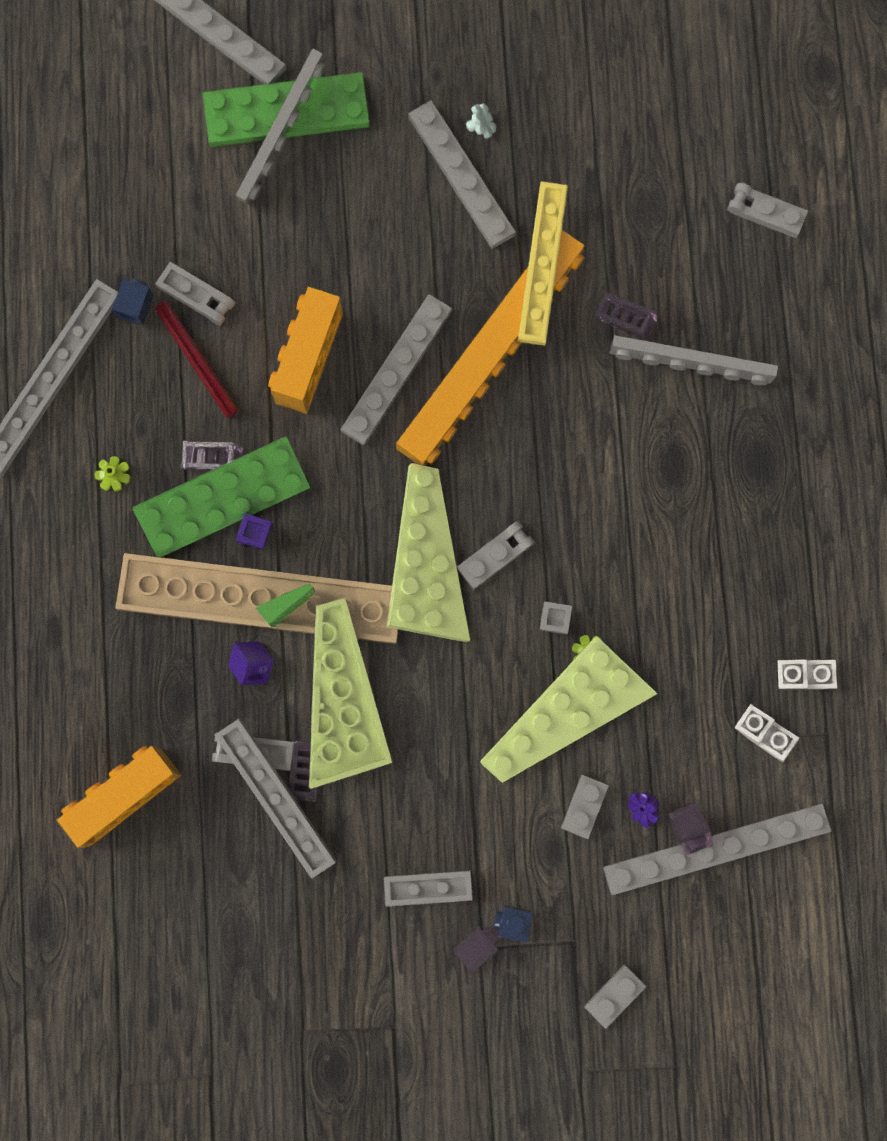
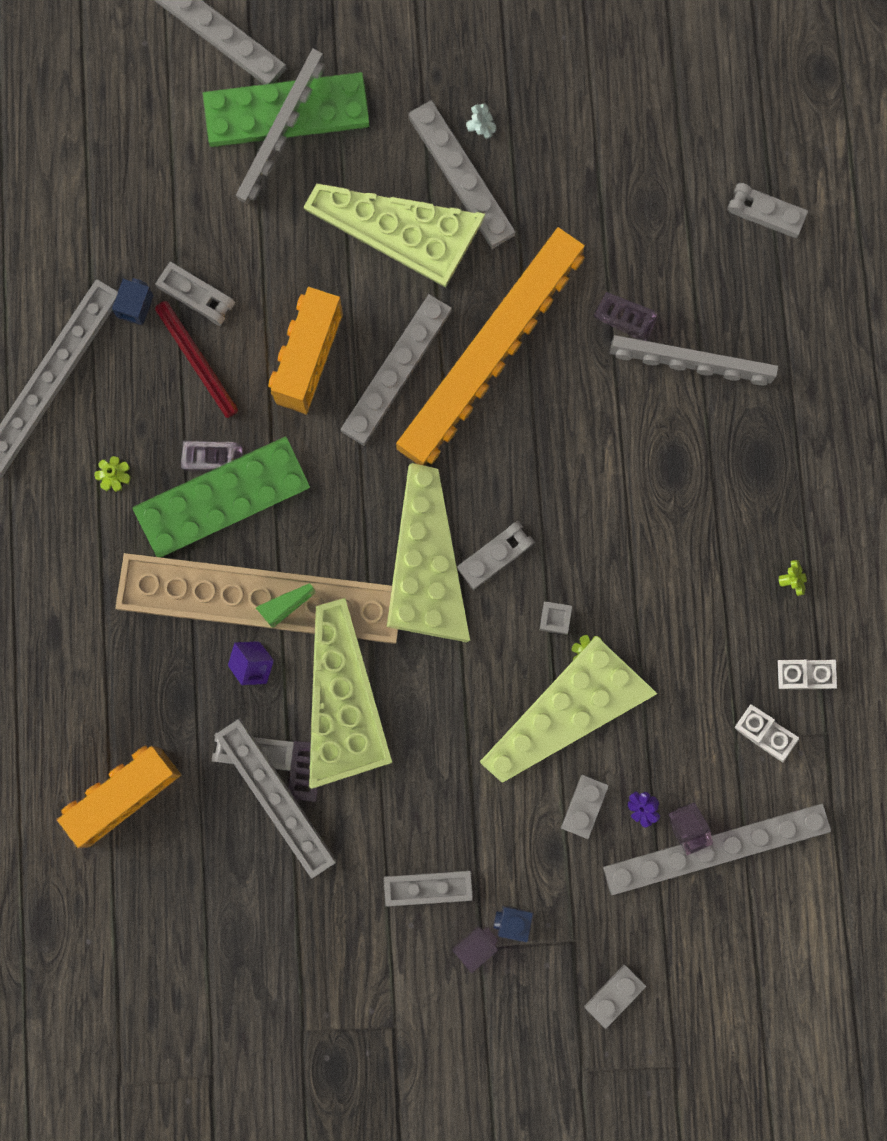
dark purple panel [236,513,274,550] -> none
light yellow tile [518,182,568,346] -> none
none -> yellowish green wing [303,184,486,287]
none -> lime plant [779,560,807,596]

